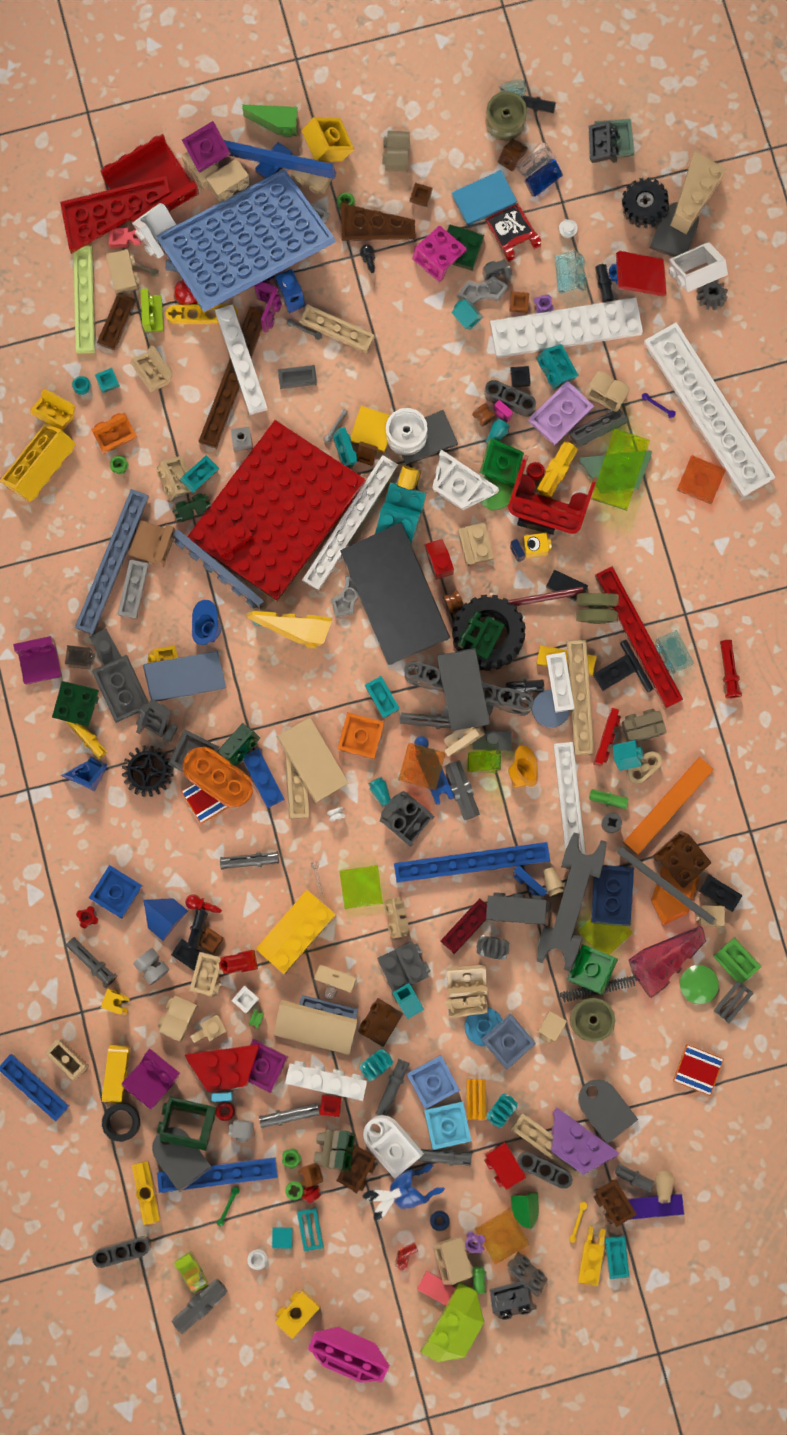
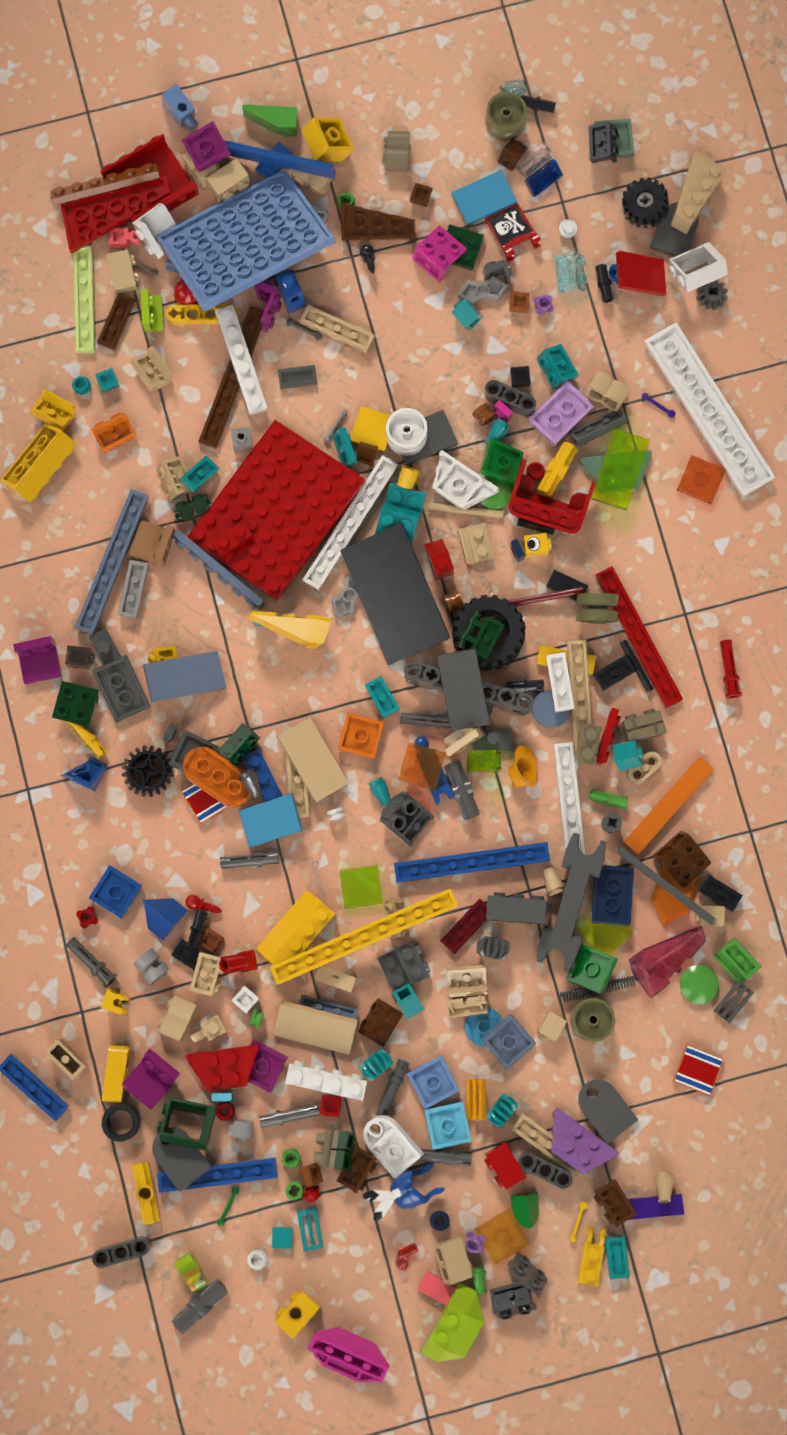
bright green plate [110,456,129,474] -> none
dark grey bracket [136,699,171,737] -> none
blue piece [192,600,222,645] -> none
white plate [490,297,643,358] -> none
blue plate [513,865,547,896] -> none
dark grey axle [615,1164,654,1192] -> none
clear light blue bracket [655,630,694,674] -> none
none -> dark orange plate [50,163,160,206]
none -> medium blue torso [162,84,199,131]
none -> flat silver cone [239,768,263,798]
none -> dark azure tile [239,794,303,848]
none -> yellow plate [270,888,458,985]
none -> tan bar [428,502,503,518]
none -> dark tan brick [575,723,602,766]

